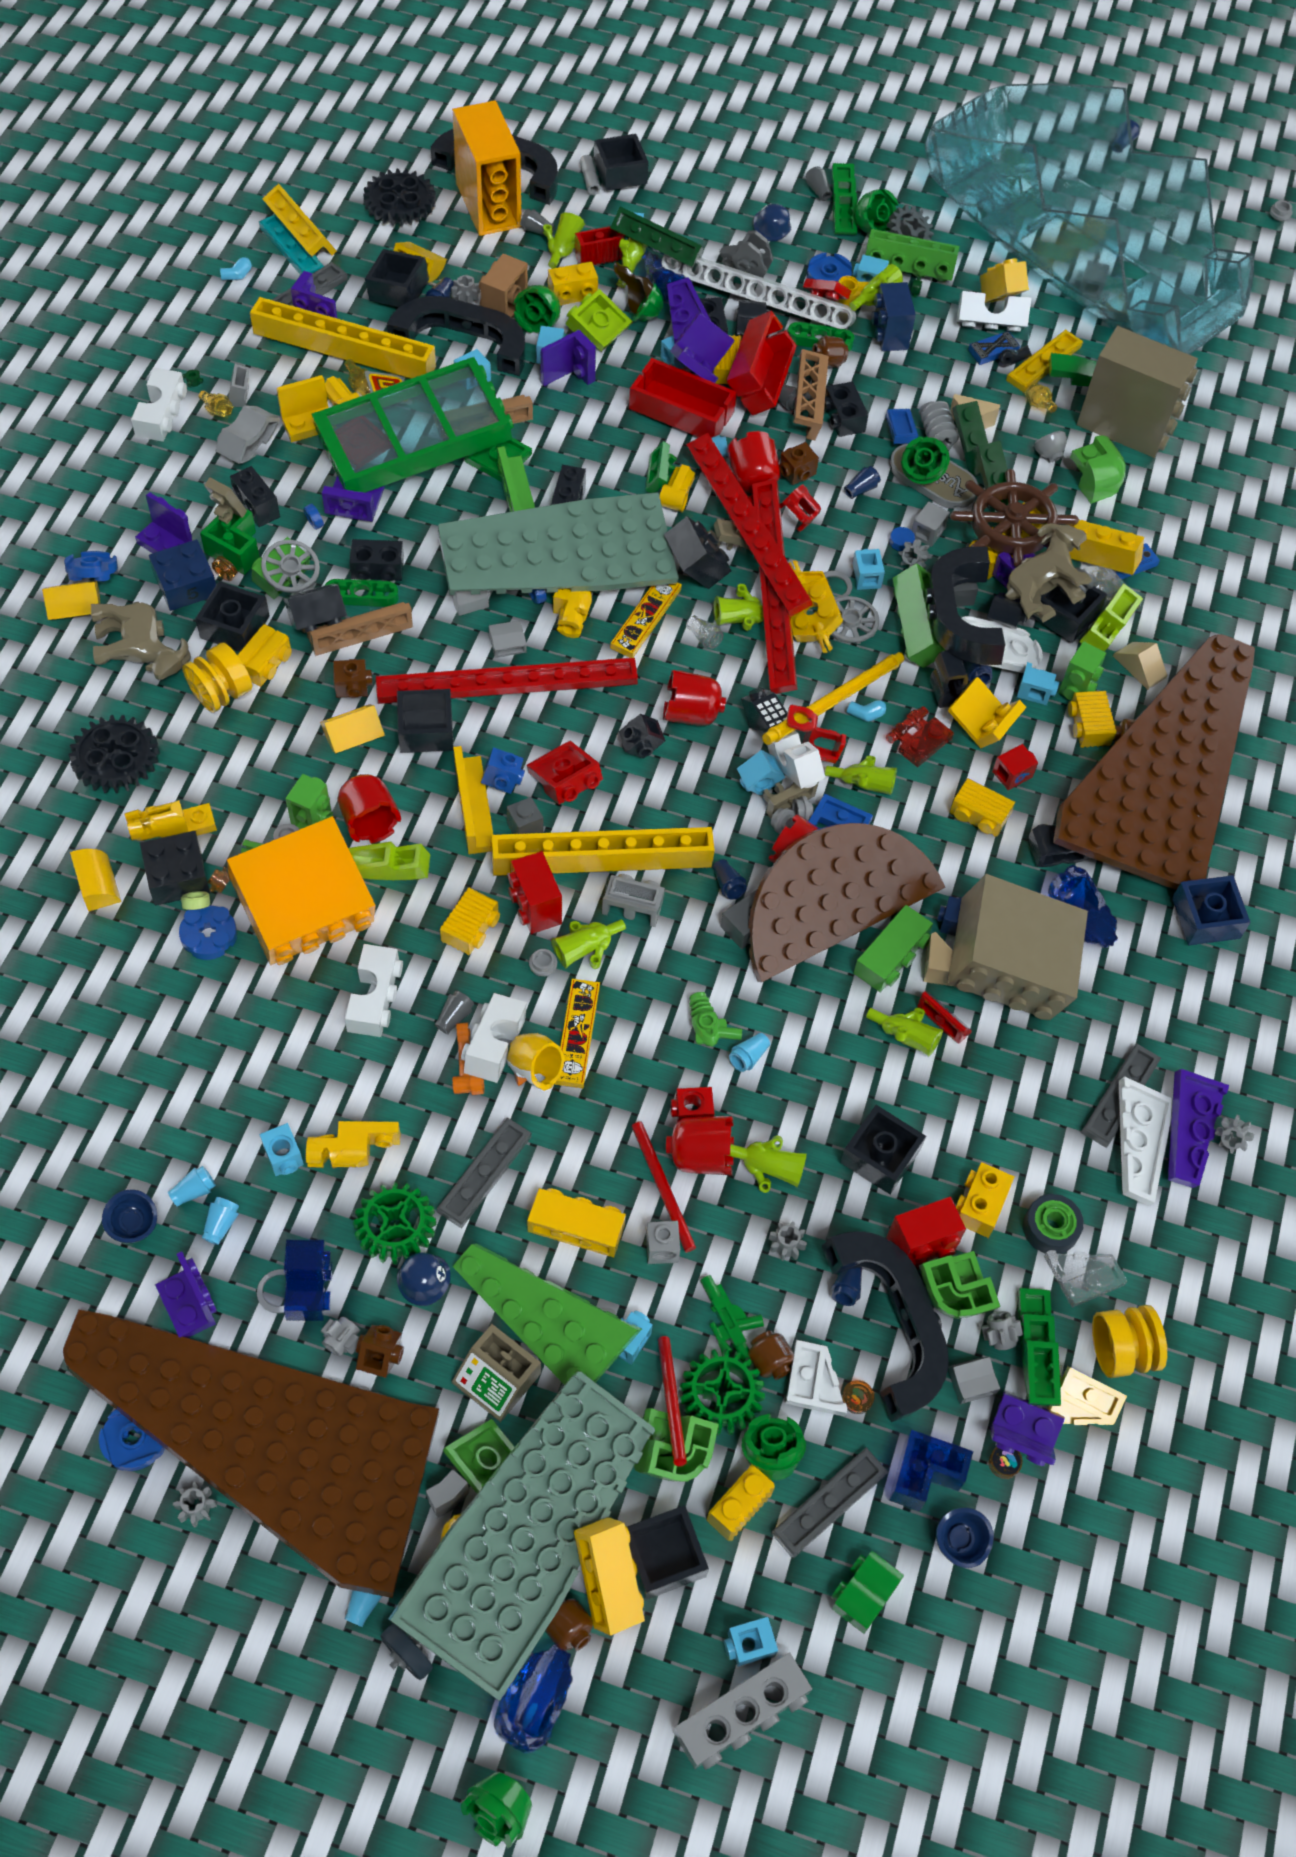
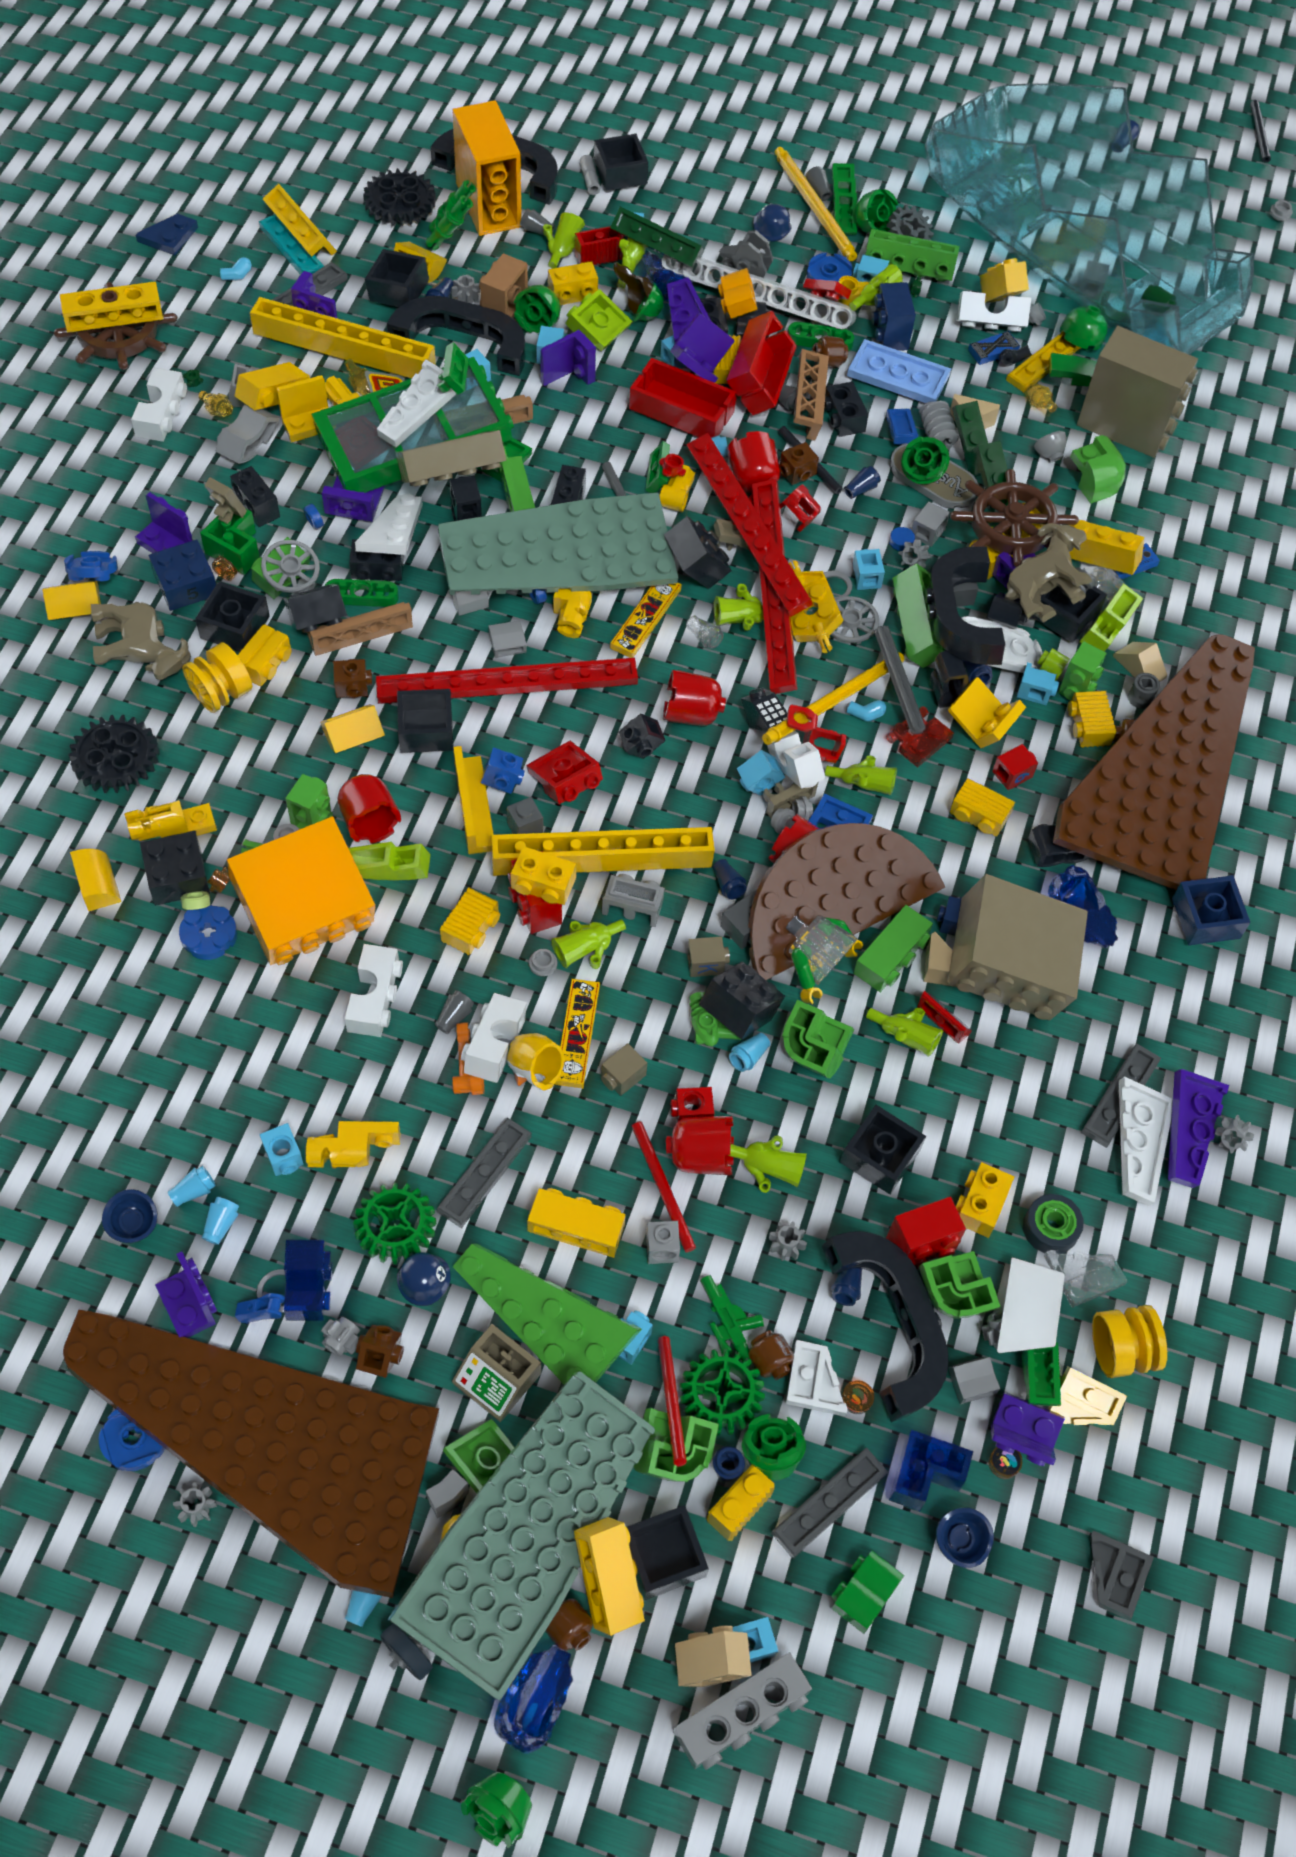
none -> brick [54,281,178,370]
none -> dark blue wing [136,214,198,256]
none -> yellow brick [234,362,310,410]
none -> blue bar [235,1293,285,1323]
none -> white wing [355,494,422,555]
none -> white wing [377,359,456,447]
none -> dark tan piece [396,430,507,487]
none -> green pin [426,180,476,250]
none -> green plate [437,342,469,395]
none -> black brick [450,475,482,521]
none -> yellow brick [511,846,577,905]
none -> dark tan brick [601,1043,647,1096]
none -> dark grey bar [602,462,627,496]
none -> red plate [659,454,686,477]
none -> tan brick [675,1626,752,1688]
none -> dark tan brick [687,936,730,977]
none -> black piece [699,961,785,1040]
none -> dark blue cone [713,1447,745,1482]
none -> light orange brick [718,268,757,319]
none -> yellow piece [775,147,857,261]
none -> black piece [778,426,843,495]
none -> bright green brick [782,1000,854,1078]
none -> clear torso [785,915,863,1004]
none -> light blue plate [847,339,951,403]
none -> dark grey axle [875,626,926,735]
none -> white sticker [997,1258,1065,1353]
none -> light grey plate [1029,303,1046,326]
none -> lime plate [1037,648,1070,681]
none -> green cylinder [1059,305,1107,350]
none -> dark grey wing [1091,1531,1154,1621]
none -> dark grey wheel [1128,673,1160,709]
none -> dark green brick [1141,284,1177,317]
none -> black piece [1250,100,1271,163]

